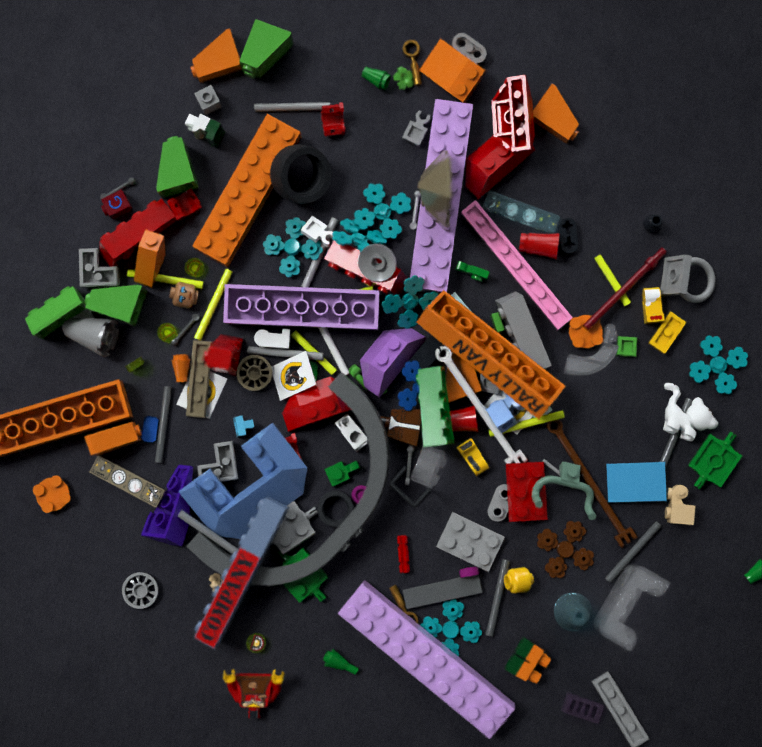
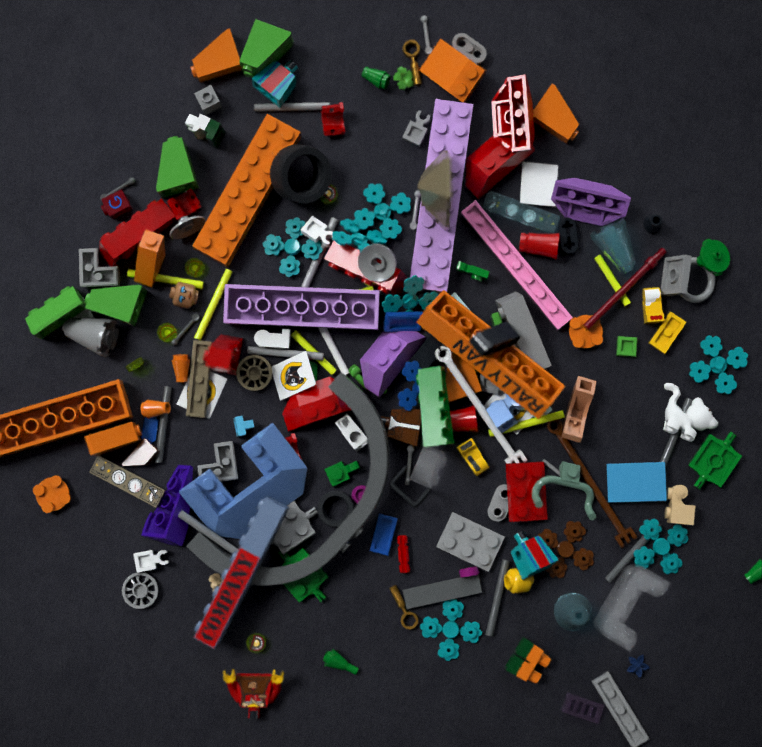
lavender brick [338,580,515,739] -> none
clear arch [563,323,619,377] -> none
none -> tile [121,438,160,467]
none -> white plate [134,550,170,573]
none -> orange cone [141,400,171,419]
none -> light grey dish [170,216,205,239]
none -> torso [252,60,298,108]
none -> tile [320,184,338,204]
none -> blue tile [370,513,398,556]
none -> blue tile [383,311,423,332]
none -> light grey hinge [421,16,432,55]
none -> black beam [469,321,520,357]
none -> teal torso [511,530,558,580]
none -> white sticker [520,162,558,207]
none -> medium lavender wedge [551,178,631,226]
none -> nougat arch [562,376,596,443]
none -> clear light blue cone [590,218,636,273]
none -> dark blue plant [627,655,650,678]
none -> teal plant [633,519,688,574]
none -> green piece [696,239,730,276]

